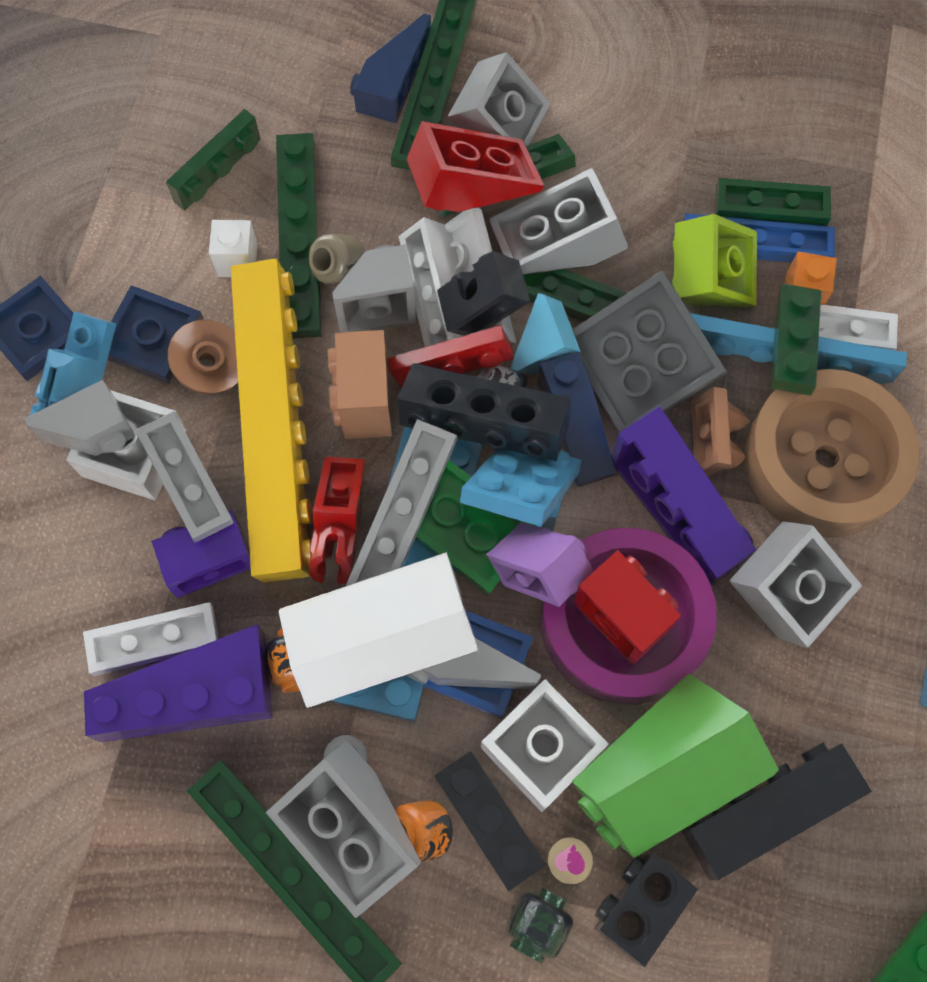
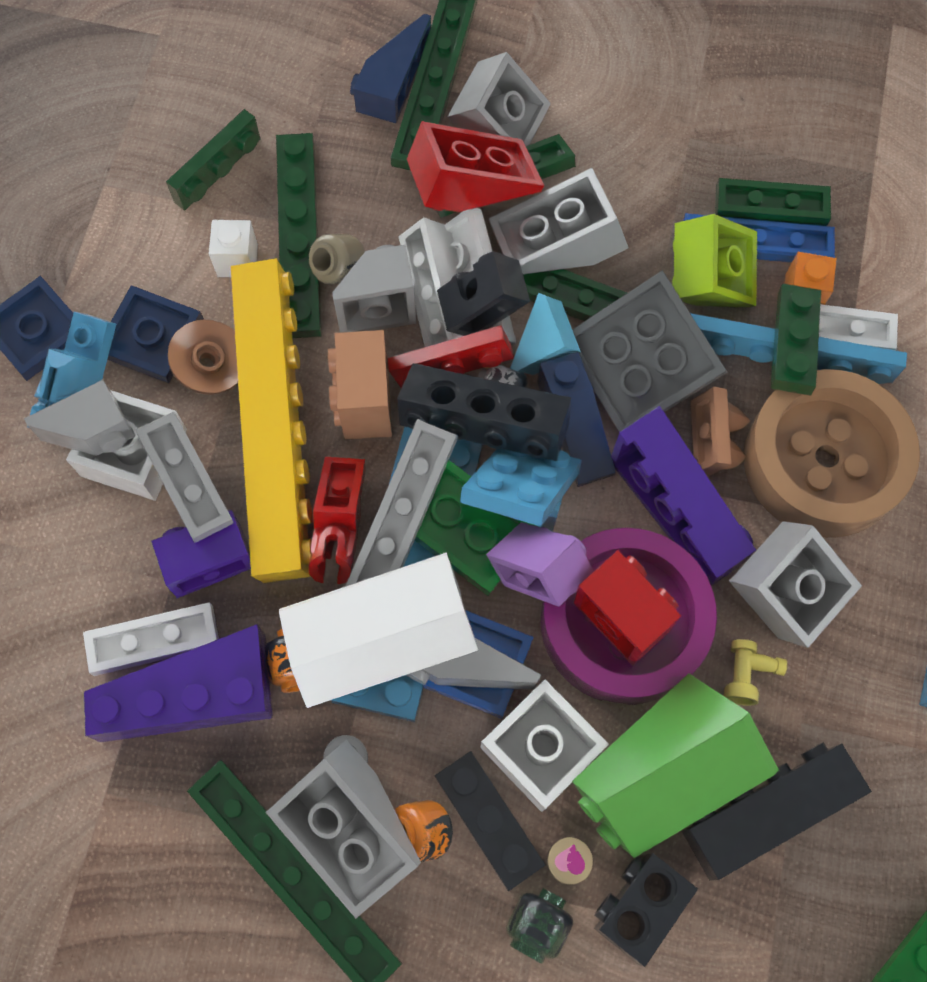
none -> light yellow piece [723,639,787,706]

